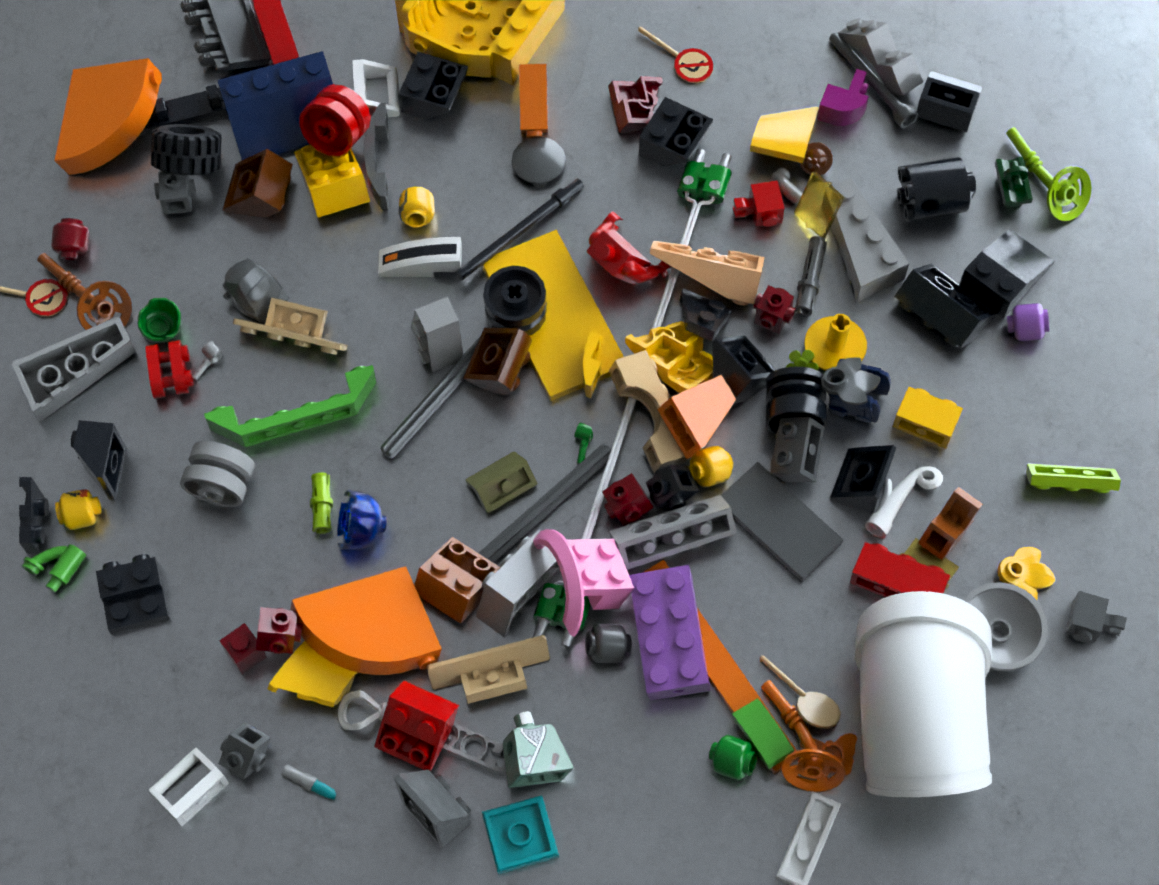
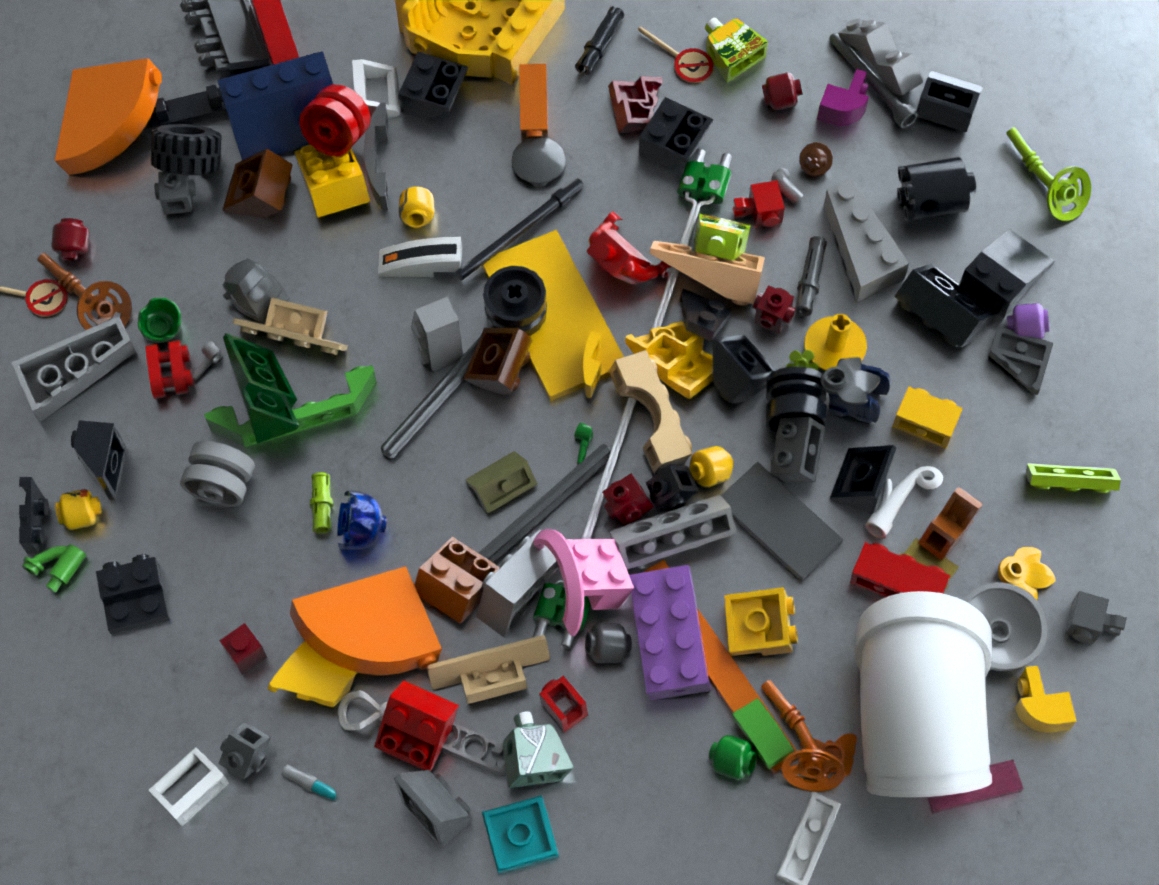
dark red brick [255,607,302,654] -> none
slope [657,375,736,459] -> none
yellow slope [750,107,819,163] -> none
tan piece [760,655,841,729] -> none
clear yellow piece [794,172,845,238] -> none
dark green hips [995,157,1033,209] -> none
none -> dark green slope [223,333,300,444]
none -> red window [539,675,588,733]
none -> black pin [575,6,625,75]
none -> lime torso [694,213,751,260]
none -> torso [705,18,768,83]
none -> yellow plate [724,587,798,656]
none -> dark red head [762,72,803,110]
none -> clear pink tile [927,759,1024,814]
none -> dark grey wing [989,326,1053,395]
none -> yellow brick [1015,666,1077,733]

